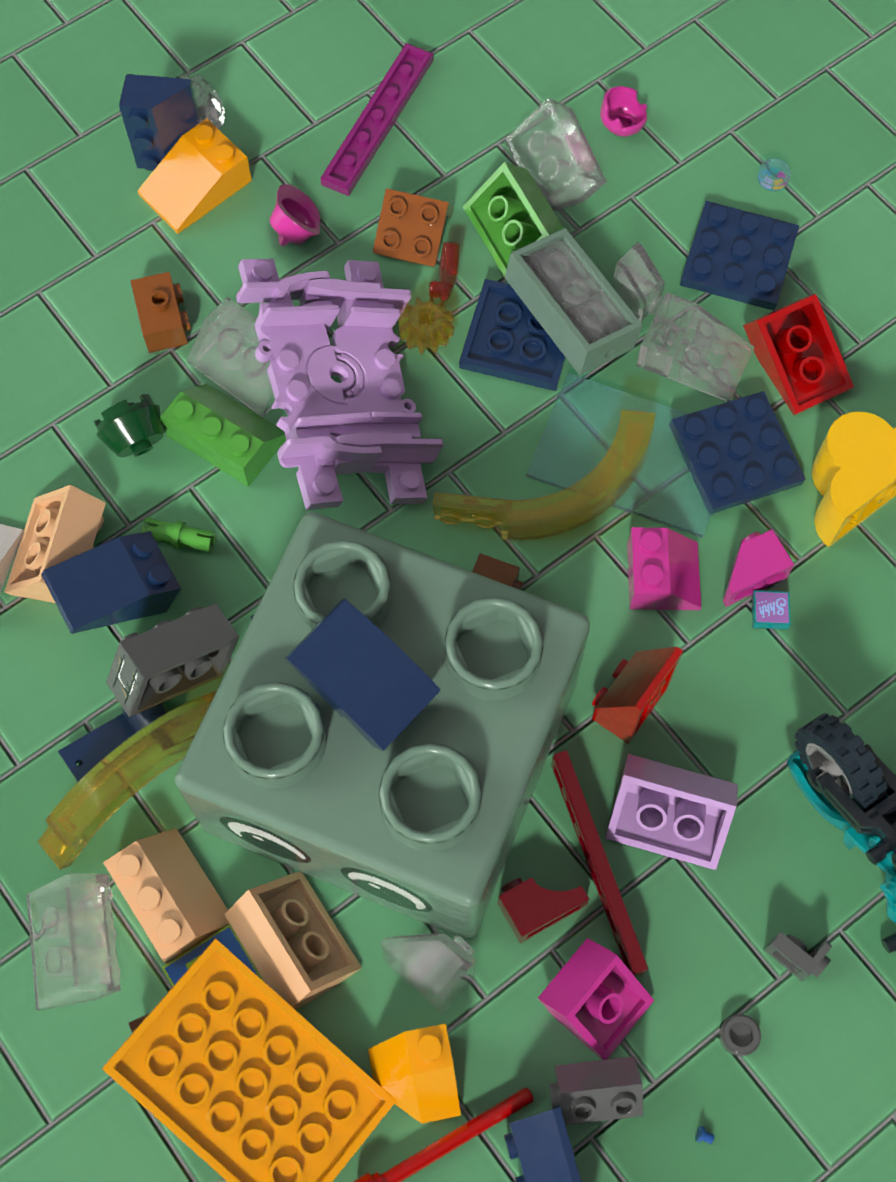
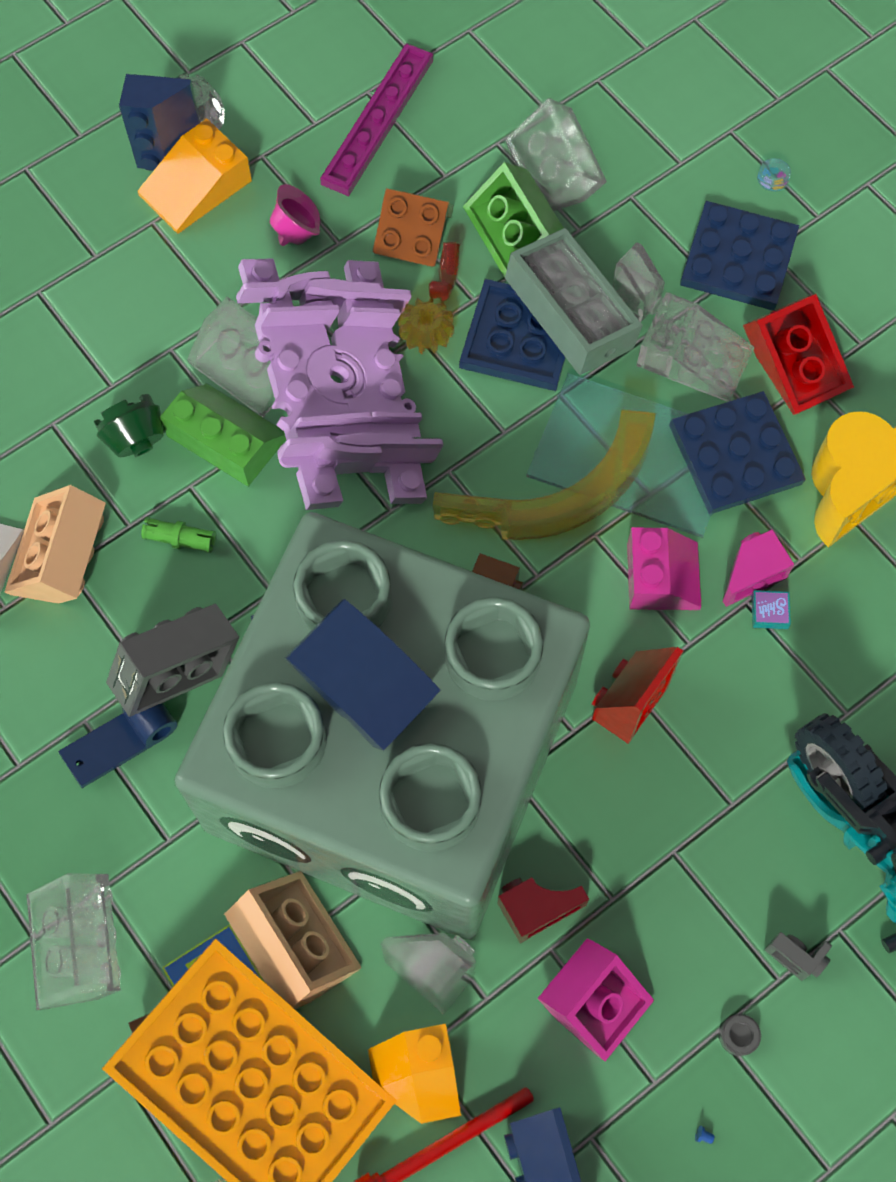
clear yellow arch [38,691,217,870] -> none
dark blue slope [41,531,181,634] -> none
light nougat slope [103,828,230,964] -> none
dark orange brick [130,272,191,353] -> none
dark grey brick [549,1056,644,1125] -> none
dark red tile [551,750,648,977] -> none
dark pink hair [600,86,647,137] -> none
lavender slope [605,754,738,870] -> none

